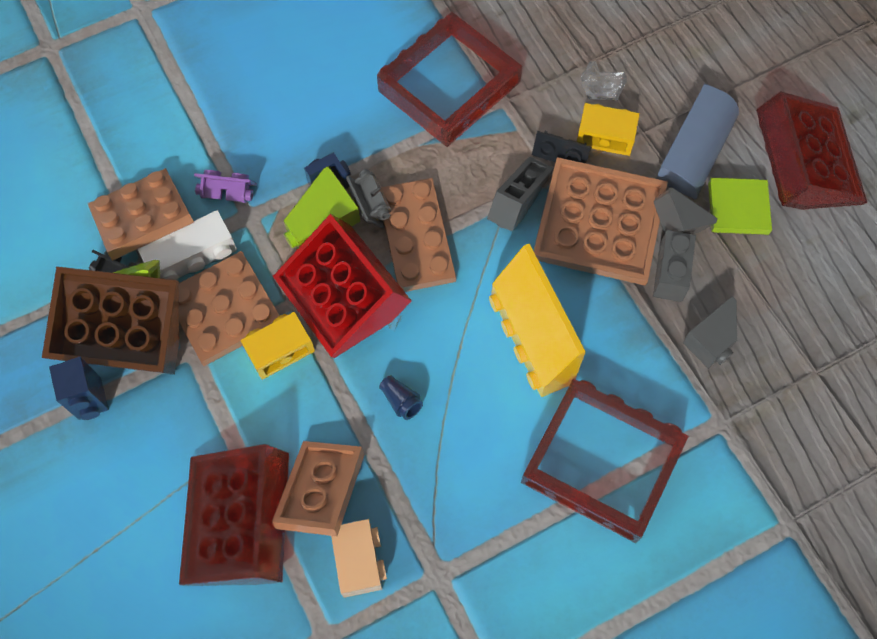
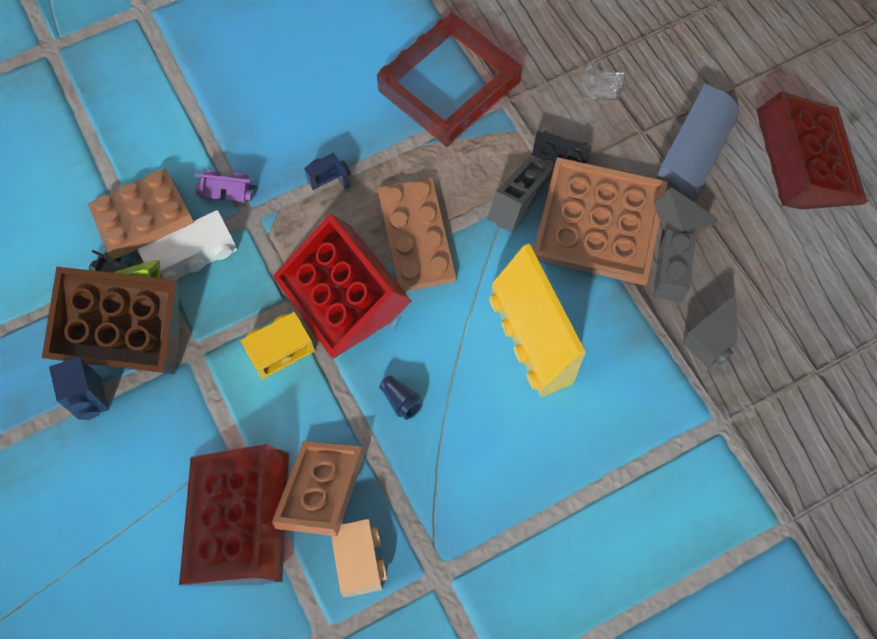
nougat plate [179,251,280,366] -> none
lime slope [283,167,360,248] -> none
dark grey hinge [346,169,391,228] -> none
clear red window [521,378,689,543] -> none
yellow brick [577,103,640,156] -> none
lime tile [708,178,772,235] -> none

